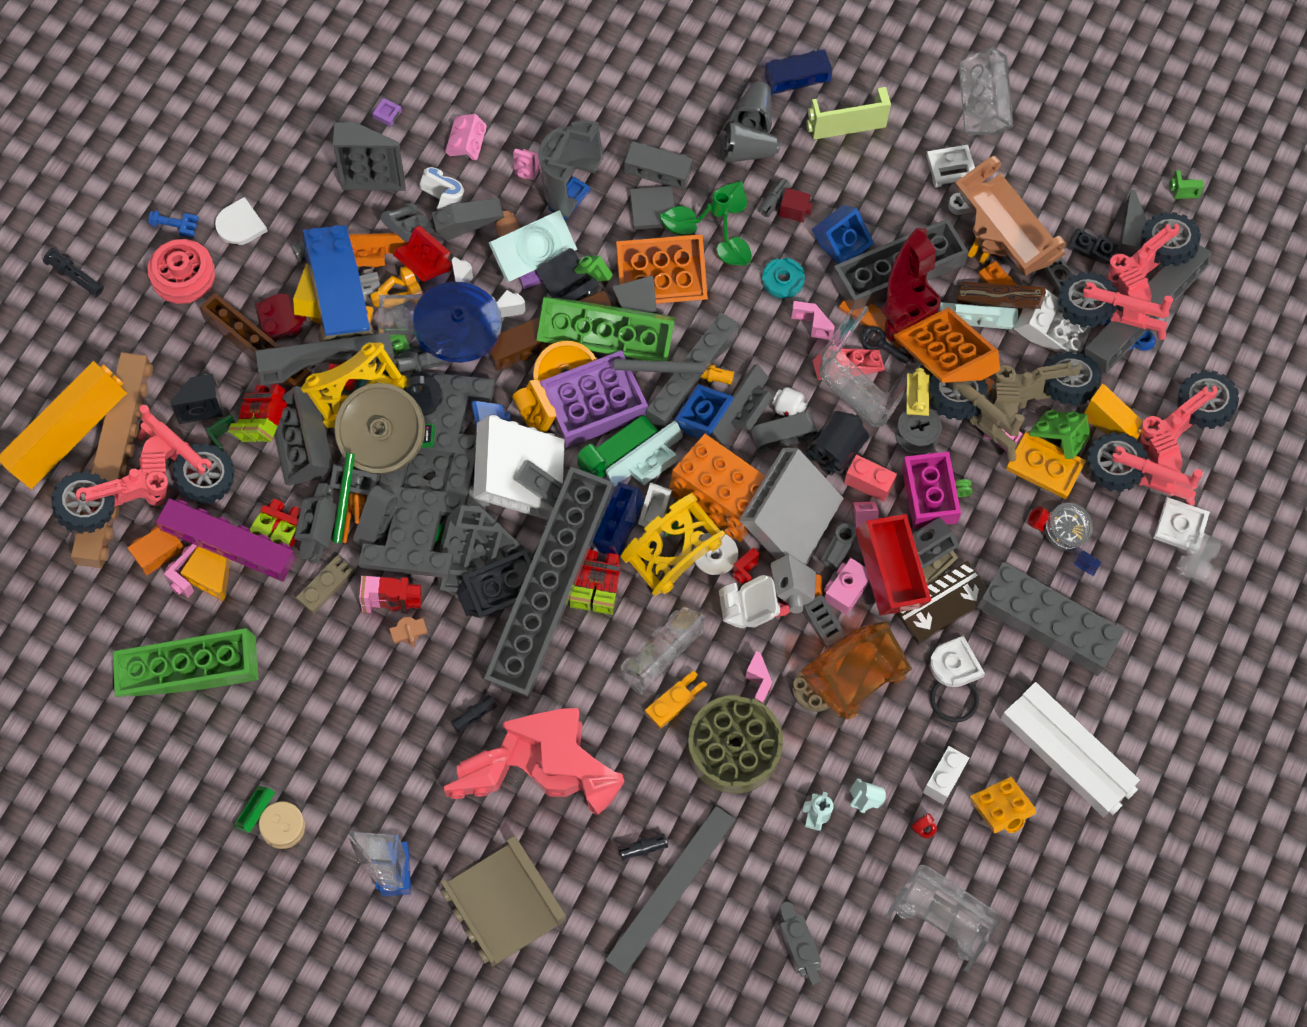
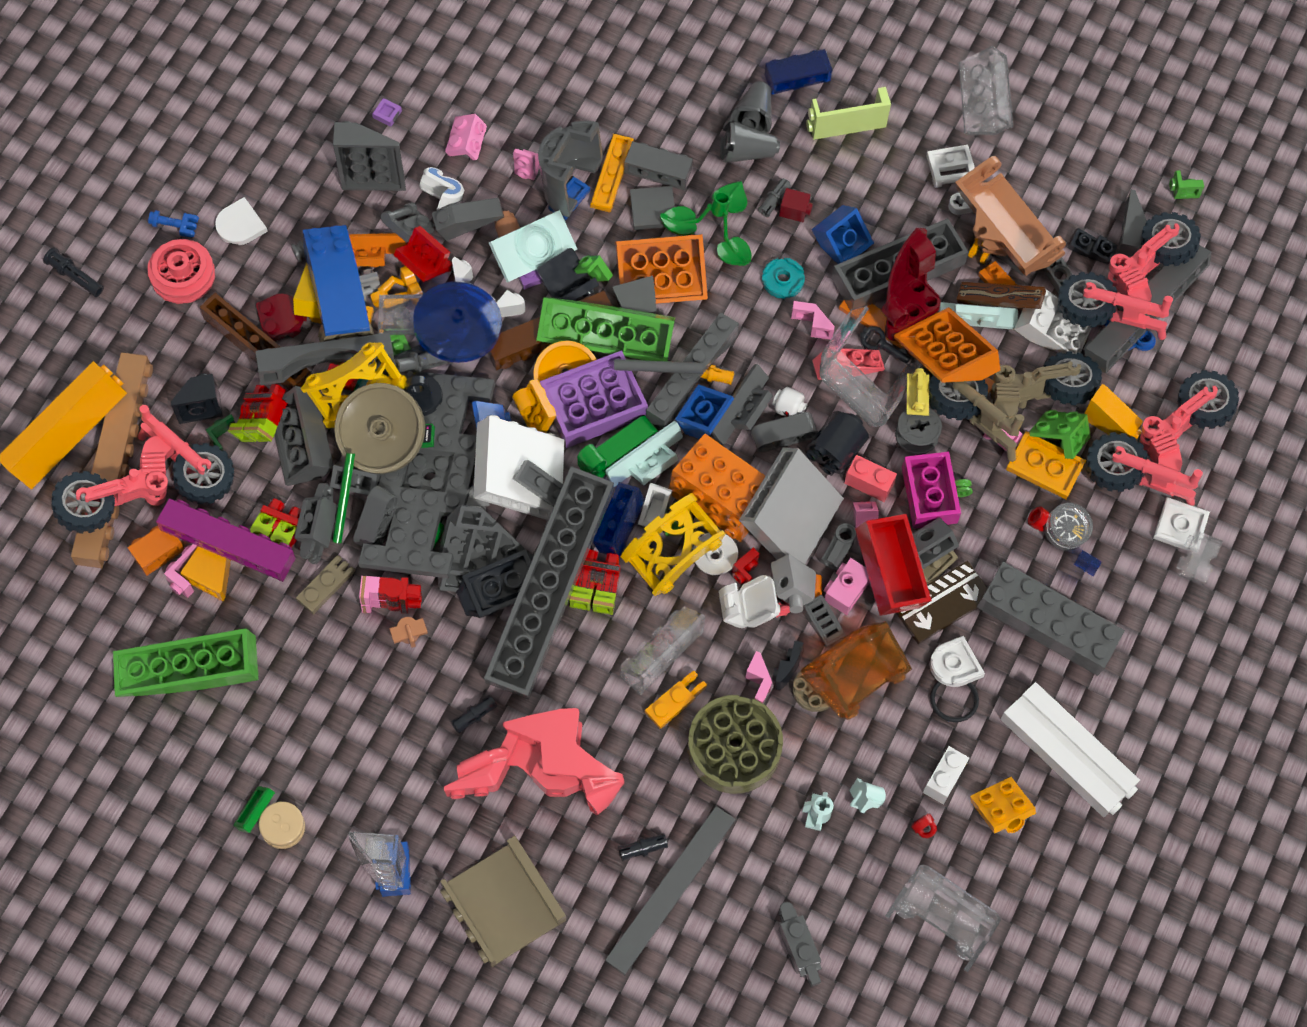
orange plant [343,492,367,543] -> none
none -> light orange tile [590,134,634,213]
none -> black slope [772,641,804,690]

